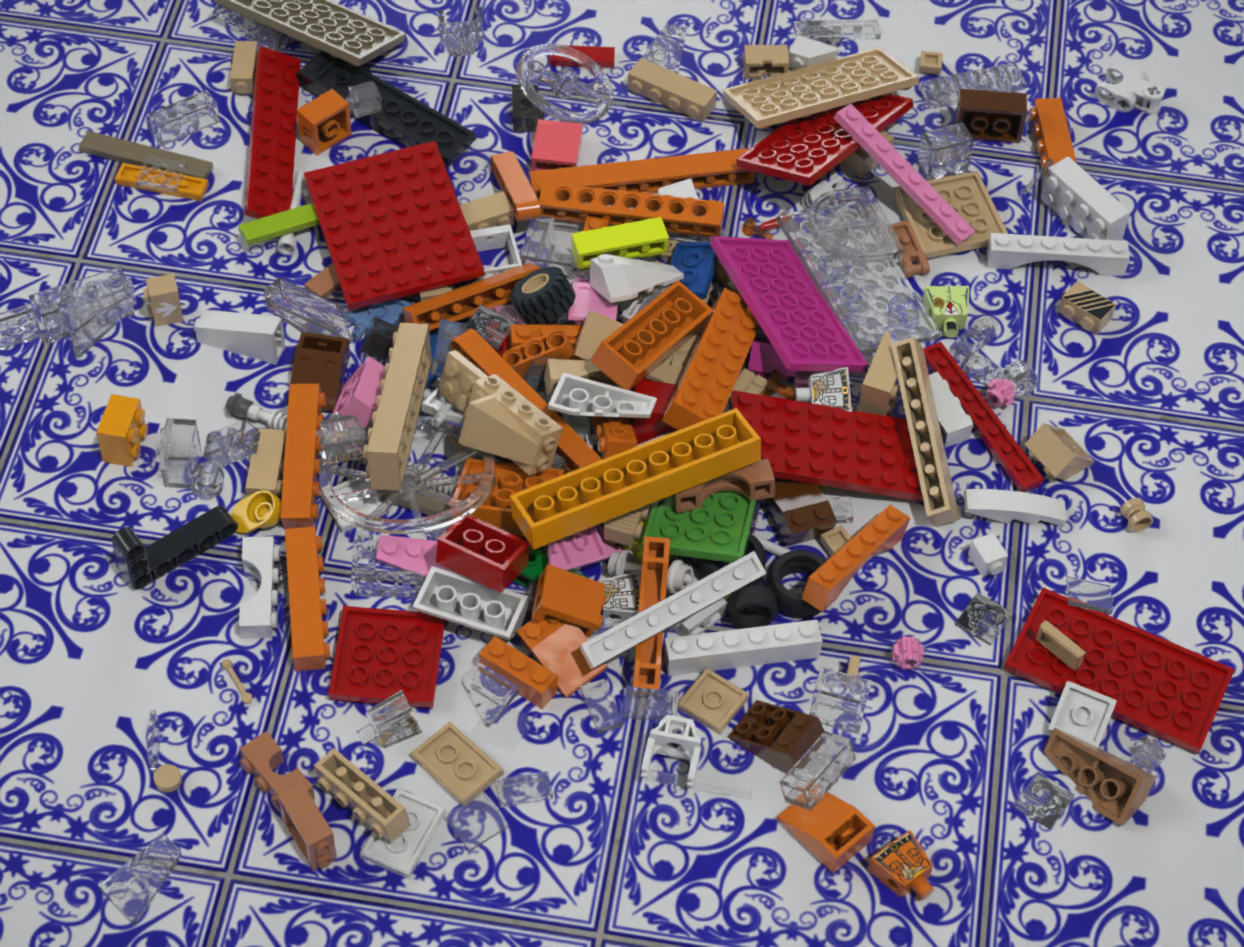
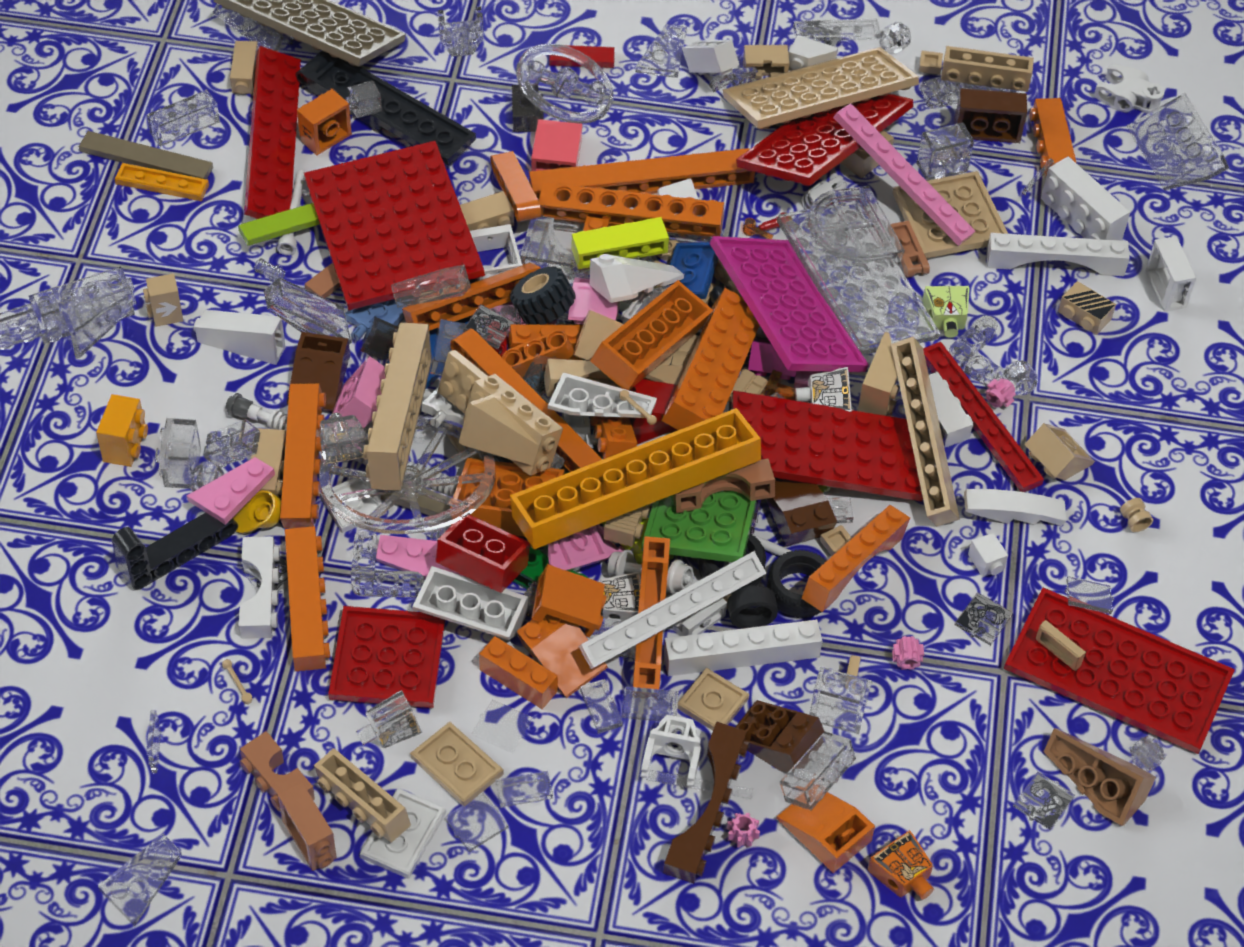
clear window [136,156,187,192] -> none
tan tile [154,764,182,793] -> none
clear wing [461,661,519,728] -> none
tan brick [627,58,717,122] -> none
white plate [1048,681,1117,748] -> none
none -> bright pink wing [187,457,275,525]
none -> clear pin [254,258,285,283]
none -> clear slope [391,265,471,308]
none -> tan hinge [619,390,657,425]
none -> reddish brown arch [663,721,750,884]
none -> white brick [682,40,739,75]
none -> clear slope [709,67,757,93]
none -> bright pink gear [727,813,760,847]
none -> clear head [879,22,911,54]
none -> tan brick [941,46,1034,92]
none -> clear slope [1127,93,1229,190]
none -> white window [1146,236,1196,311]

